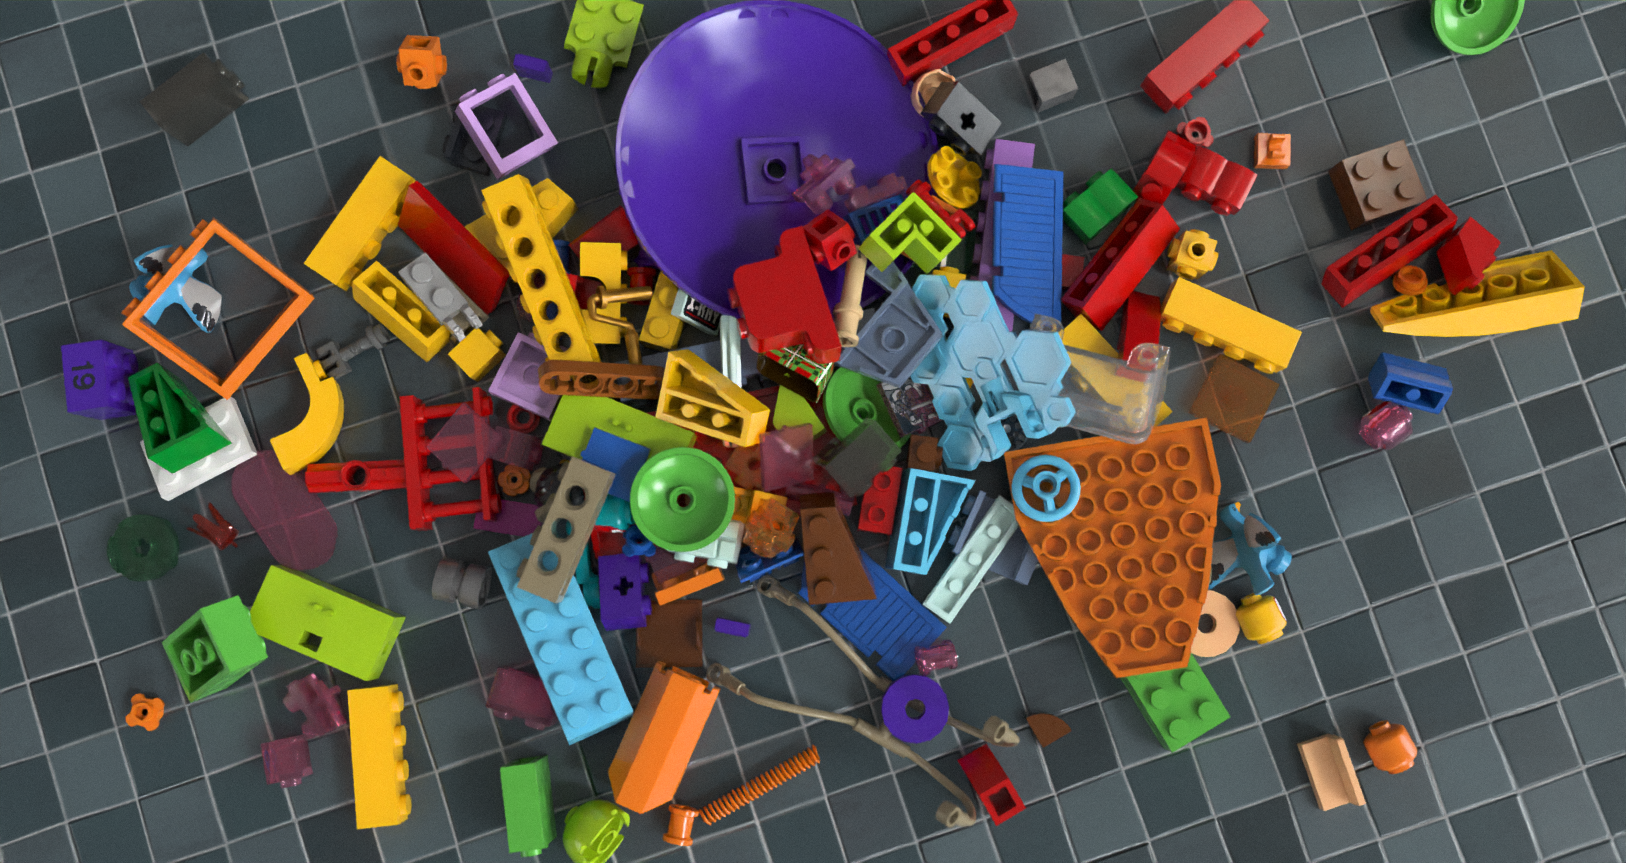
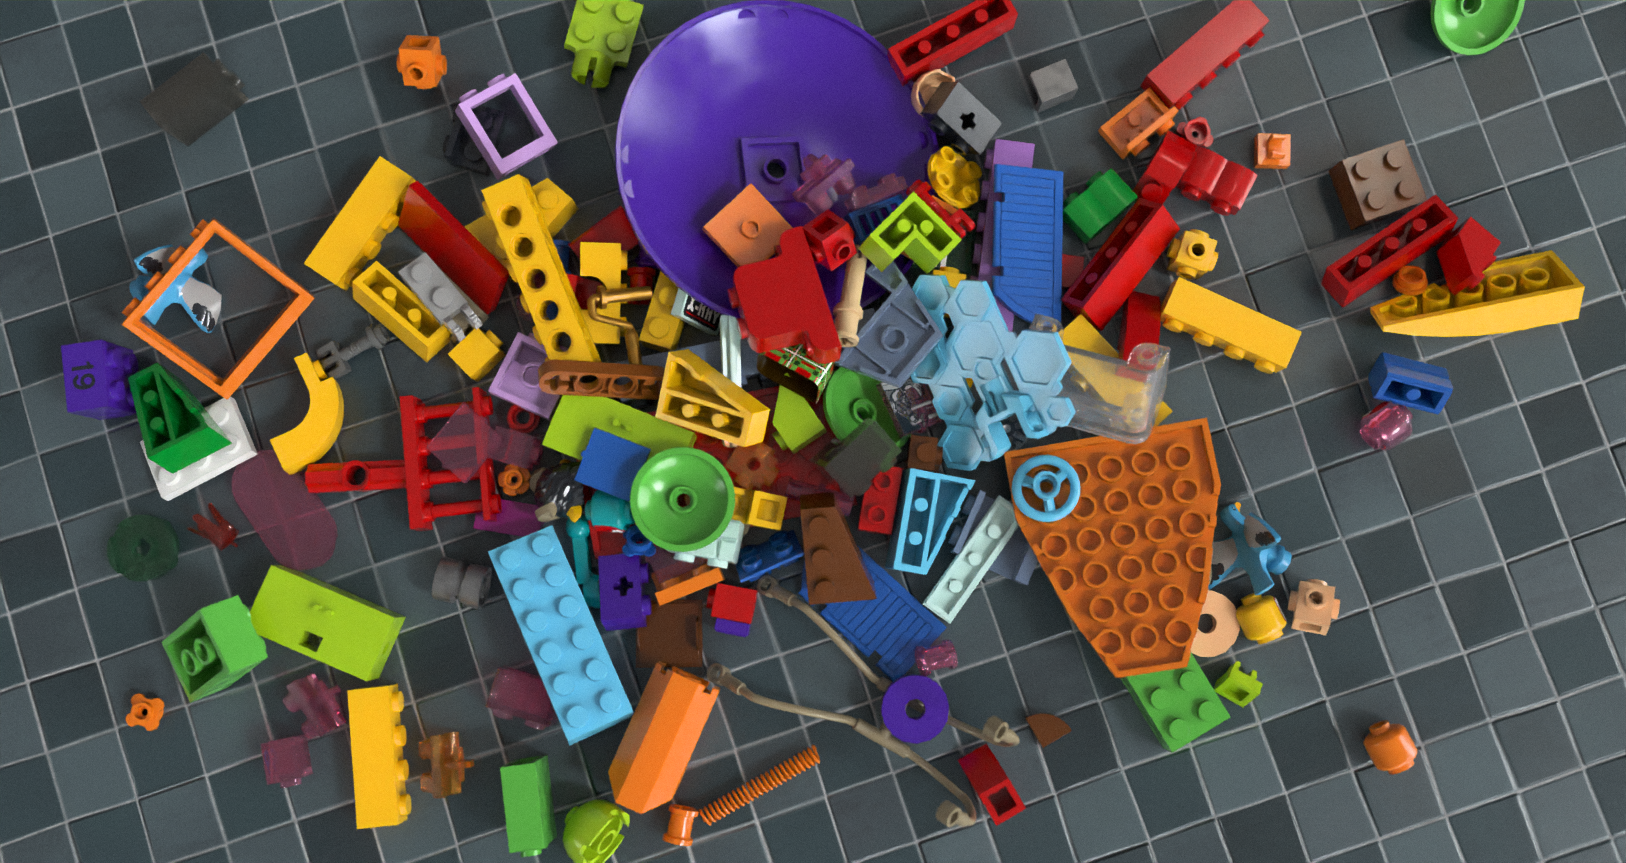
dark purple tile [513,54,553,83] -> none
dark tan brick [516,457,616,603] -> none
clear orange brick [742,498,800,559] -> none
clear pink piece [759,422,814,492] -> none
clear orange plate [1188,354,1280,443] -> none
light nougat panel [1297,733,1366,811] -> none
none -> clear orange hips [419,732,474,799]
none -> orange plate [702,183,793,267]
none -> red brick [706,583,758,624]
none -> orange bracket [1098,87,1179,160]
none -> lime tile [1214,661,1263,708]
none -> light nougat brick [1287,579,1340,635]

